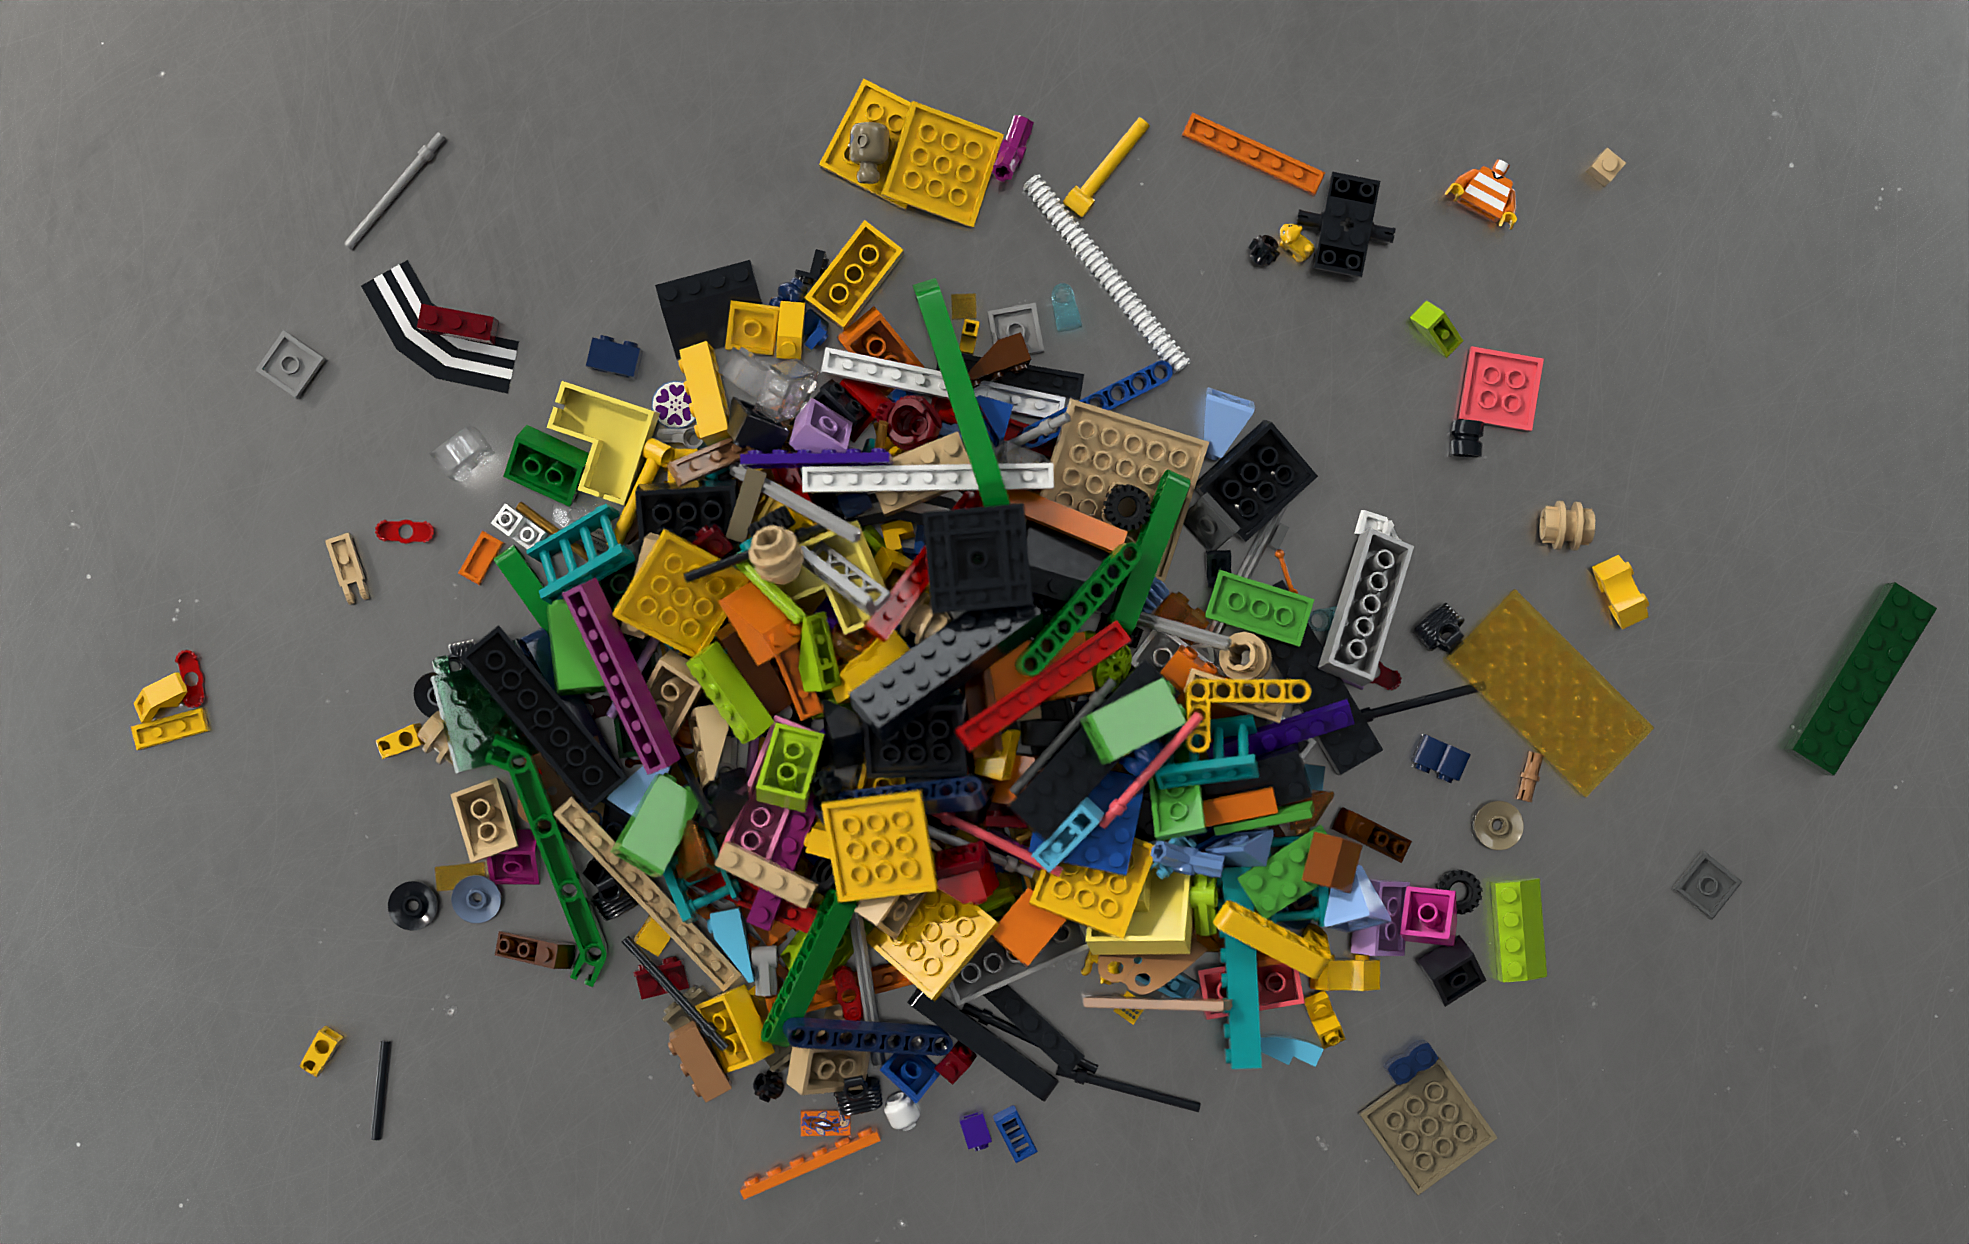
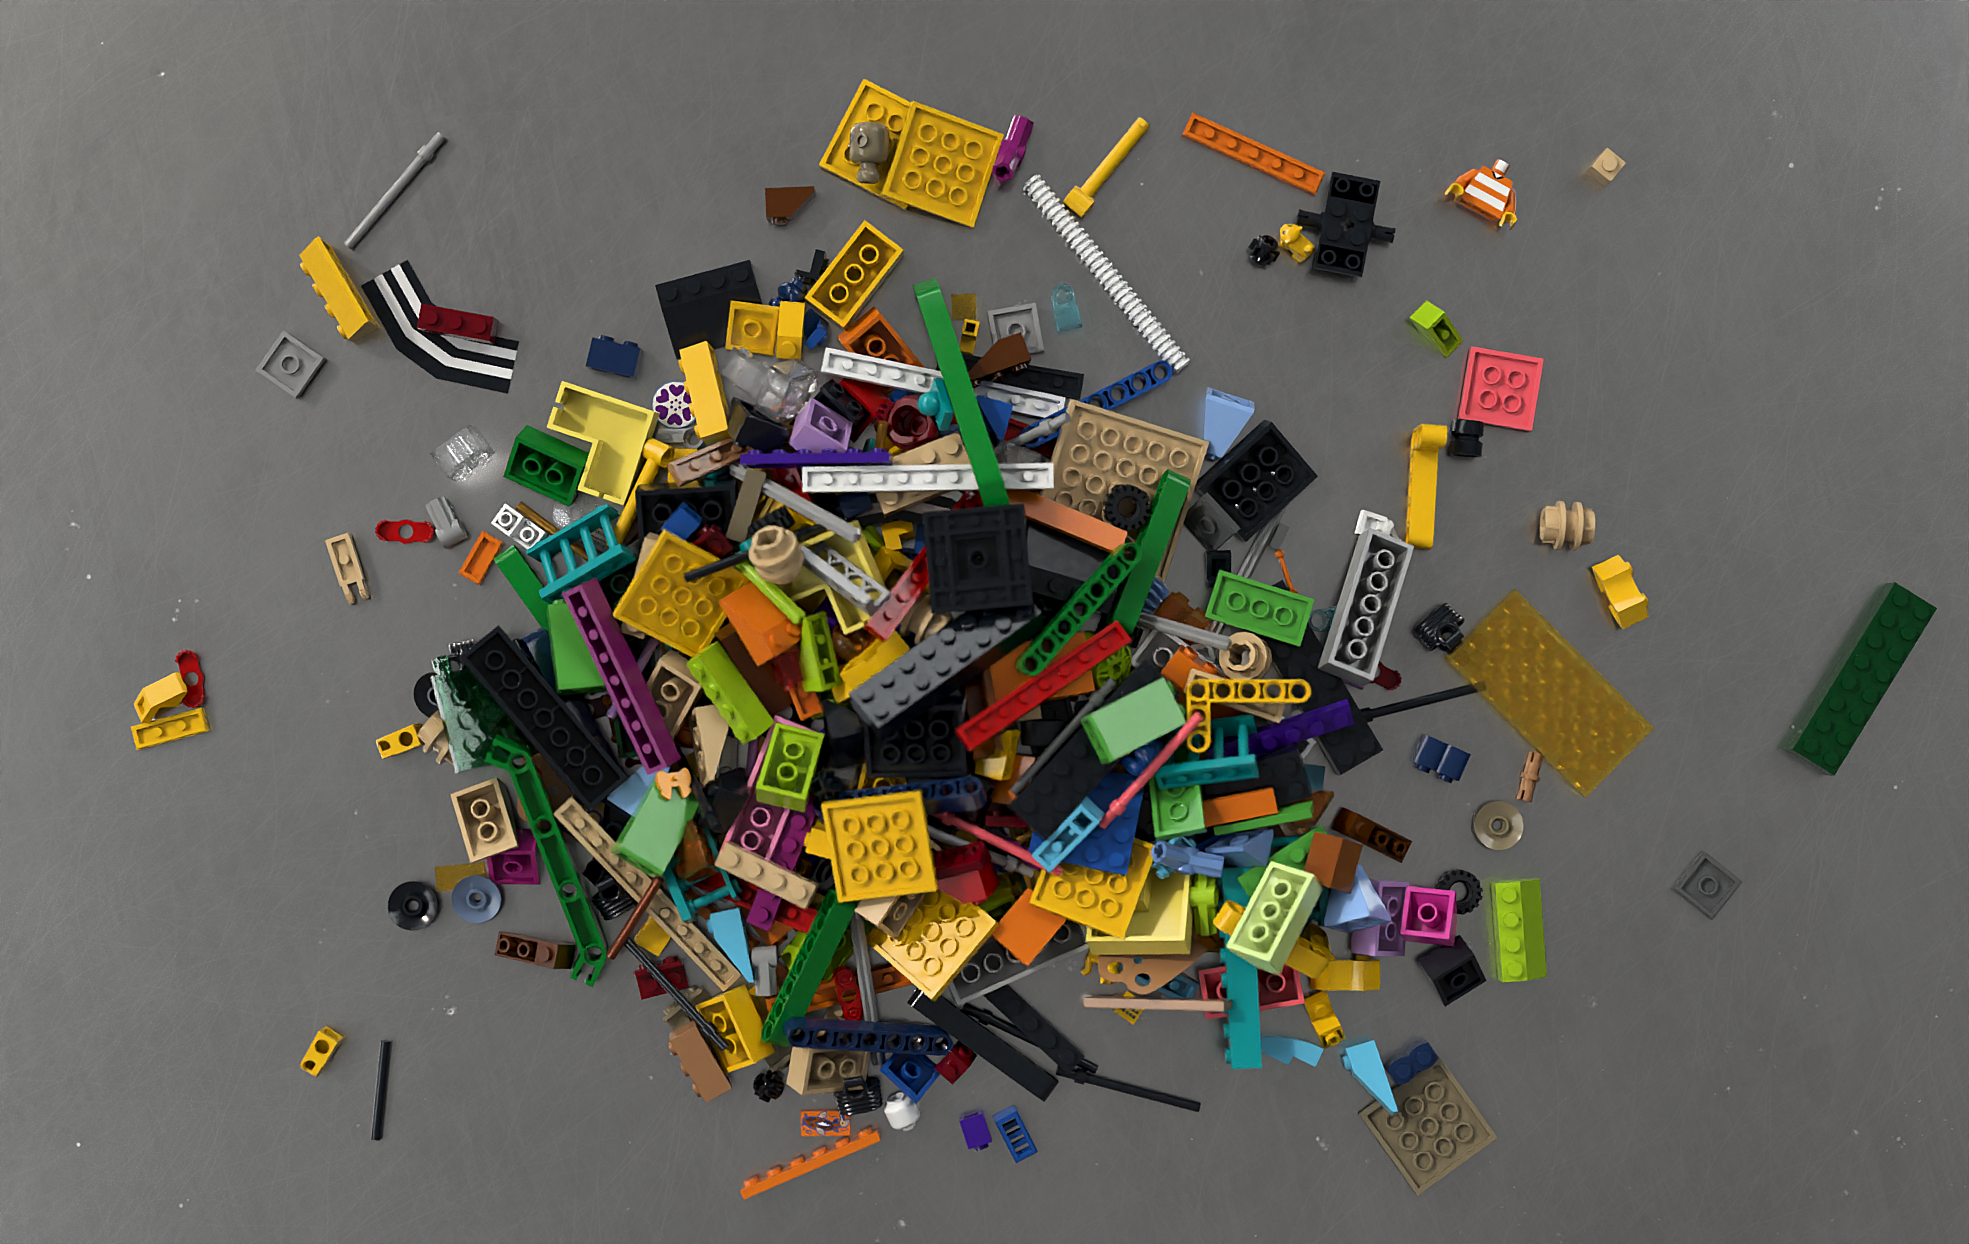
none -> yellow slope [299,236,379,342]
none -> light grey piece [425,496,468,549]
none -> orange hinge [602,694,617,743]
none -> copper bar [606,876,664,960]
none -> light orange piece [655,768,692,800]
none -> blue brick [661,502,702,540]
none -> reddish brown slope [765,186,816,225]
none -> clear red brick [767,651,804,691]
none -> teal tile [918,378,954,431]
none -> yellowish green slope [1226,861,1323,975]
none -> medium azure slope [1342,1040,1398,1116]
none -> yellow beam [1406,424,1447,550]

